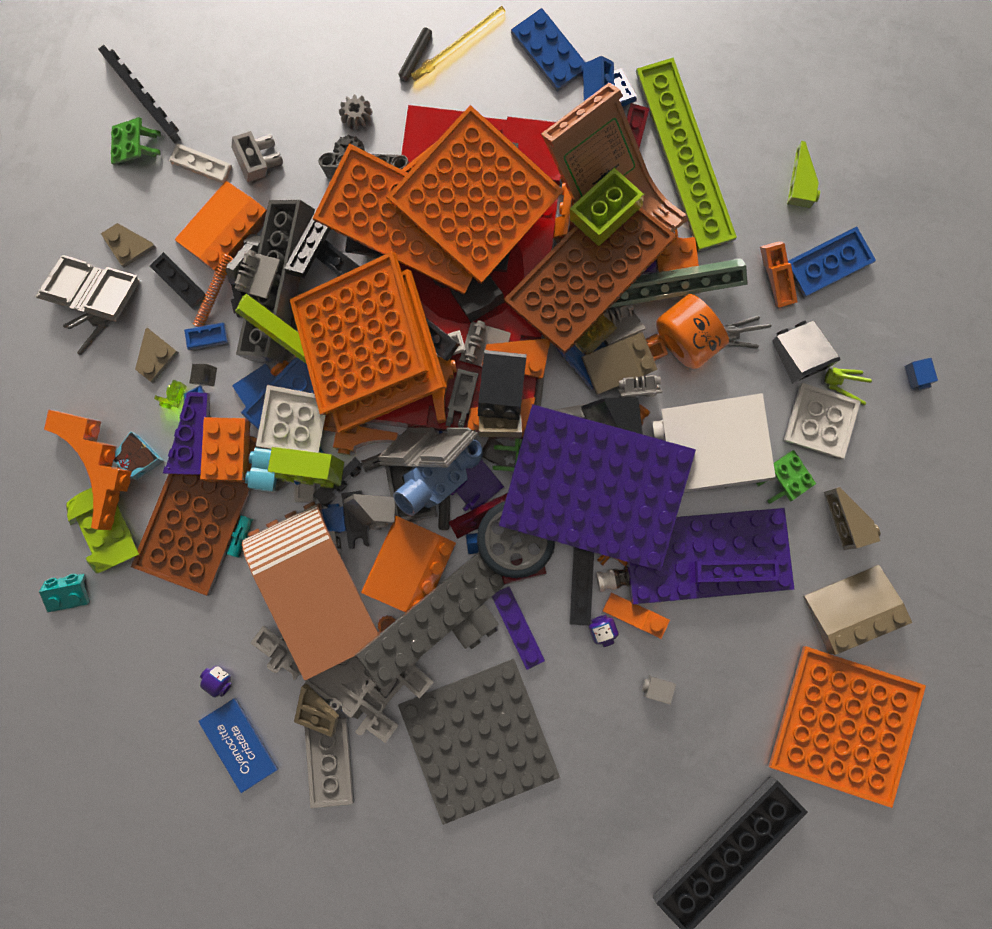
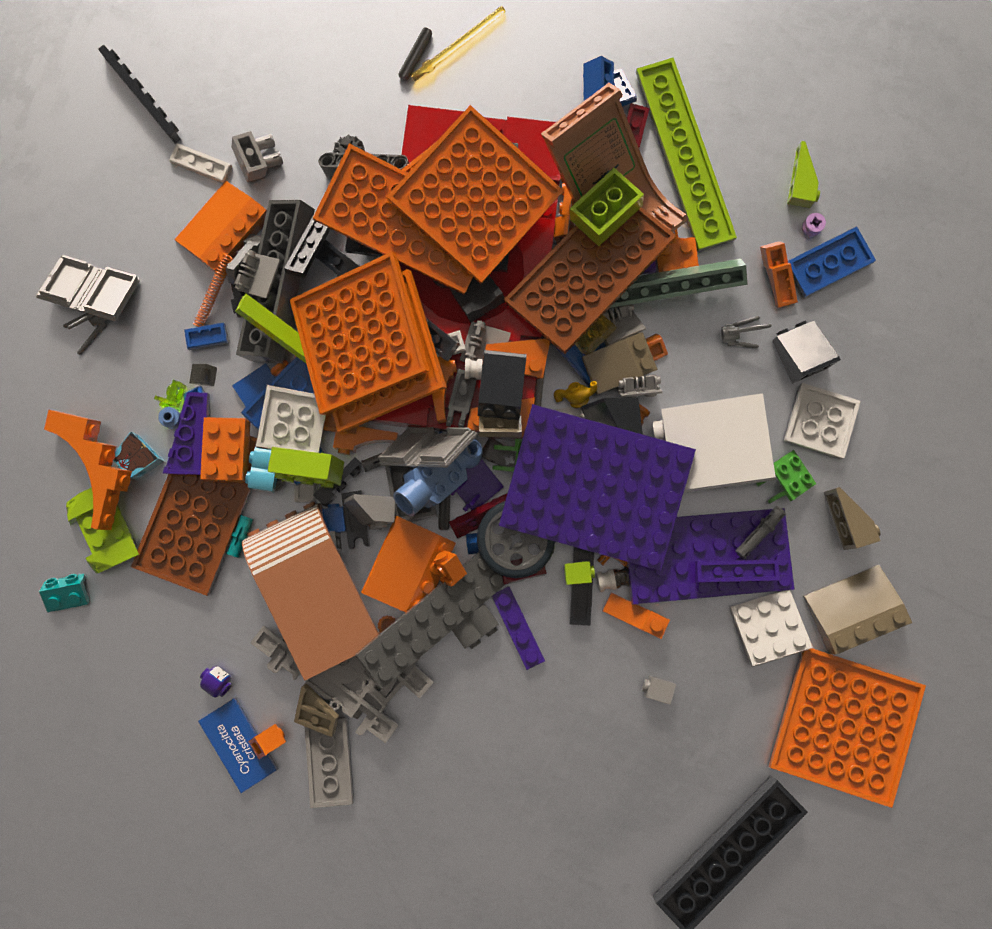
dark tan wing [101,223,156,268] -> none
bright green plate [111,117,161,165] -> none
dark tan wing [135,328,179,383] -> none
black plate [150,252,206,309] -> none
light grey gear [339,94,373,130] -> none
dark grey plate [398,658,560,825] -> none
blue plate [511,8,586,92] -> none
head [588,615,619,647] -> none
orange piece [656,294,729,369] -> none
lime plant [824,367,872,405] -> none
blue brick [905,358,938,391] -> none
none -> medium blue brick [158,407,181,430]
none -> orange brick [248,724,286,759]
none -> orange brick [433,550,467,587]
none -> white wheel [465,358,482,380]
none -> yellow piece [554,381,598,408]
none -> lime brick [564,561,595,585]
none -> white plate [730,590,813,667]
none -> dark grey pin [735,506,786,560]
none -> lavender wheel [802,213,826,237]

